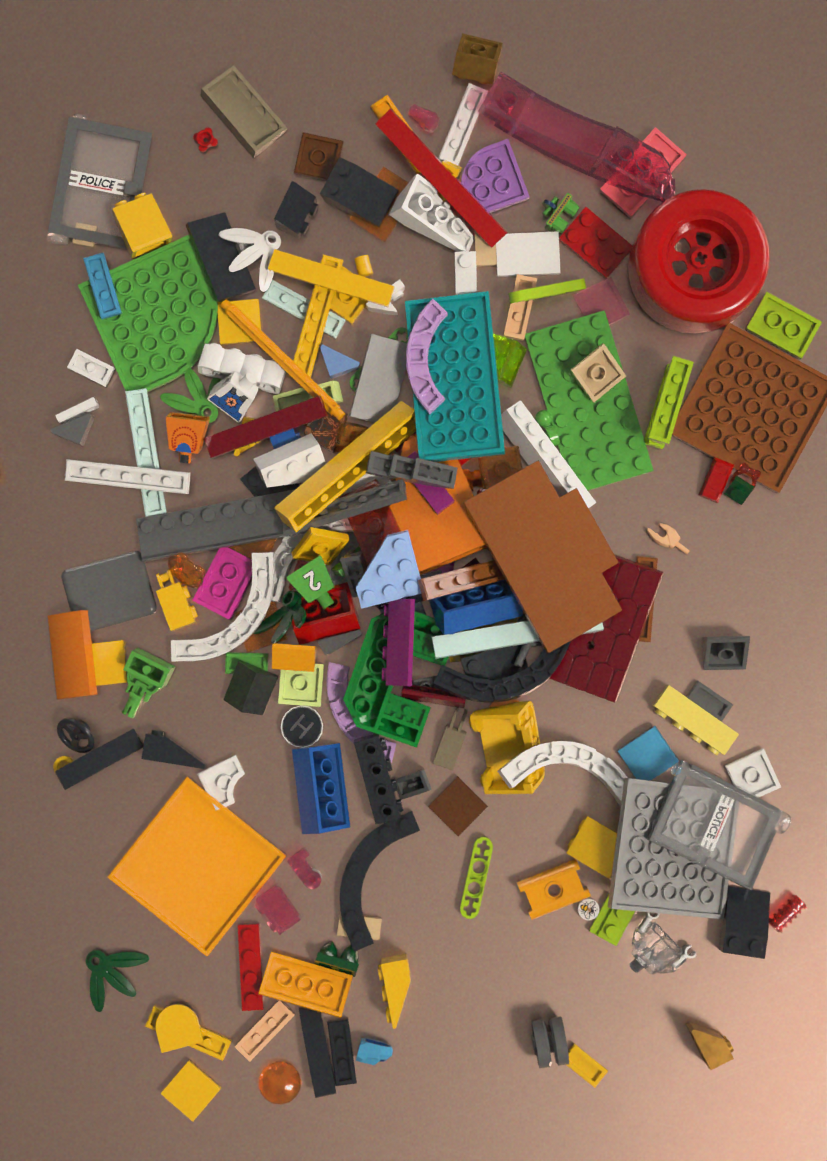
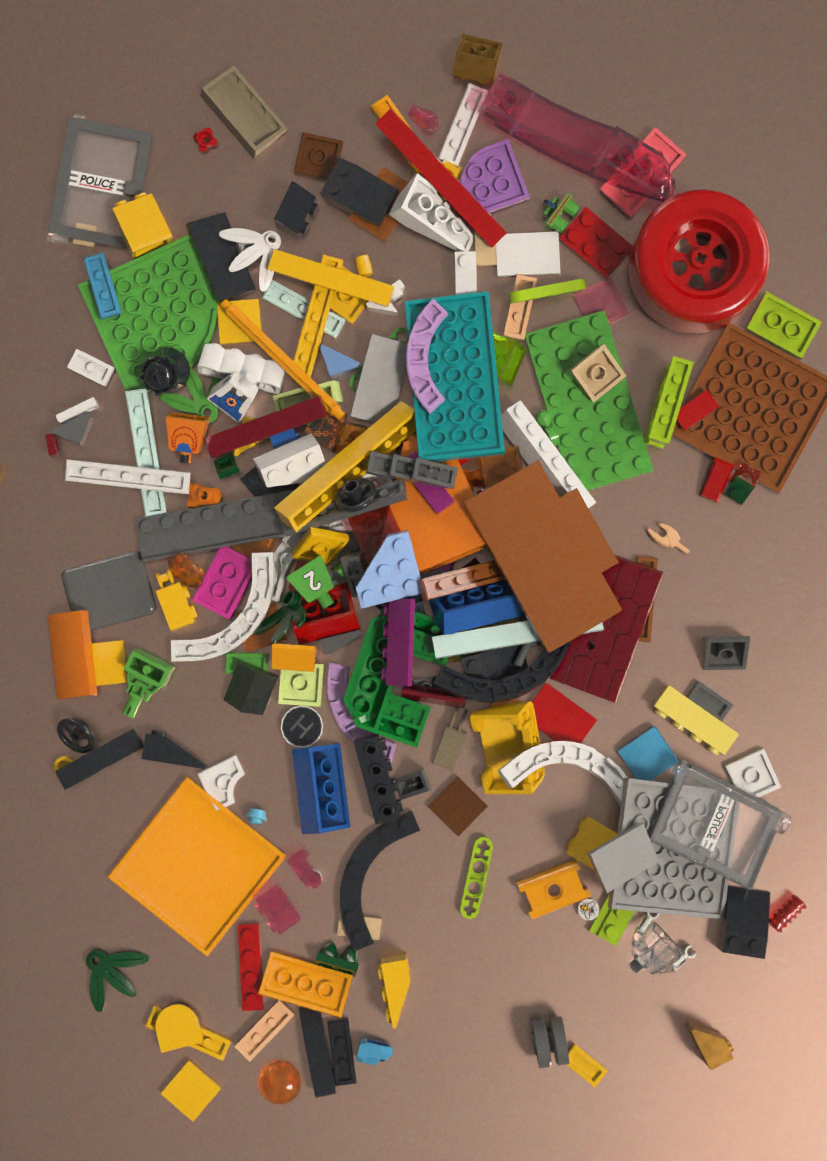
none -> dark red tile [45,434,60,458]
none -> black hat [139,347,190,396]
none -> orange plate [187,483,222,508]
none -> dark green plate [213,453,240,479]
none -> medium azure plate [245,808,267,825]
none -> black piece [336,478,376,512]
none -> red tile [532,683,597,744]
none -> light grey tile [587,823,659,893]
none -> red tile [676,390,719,431]

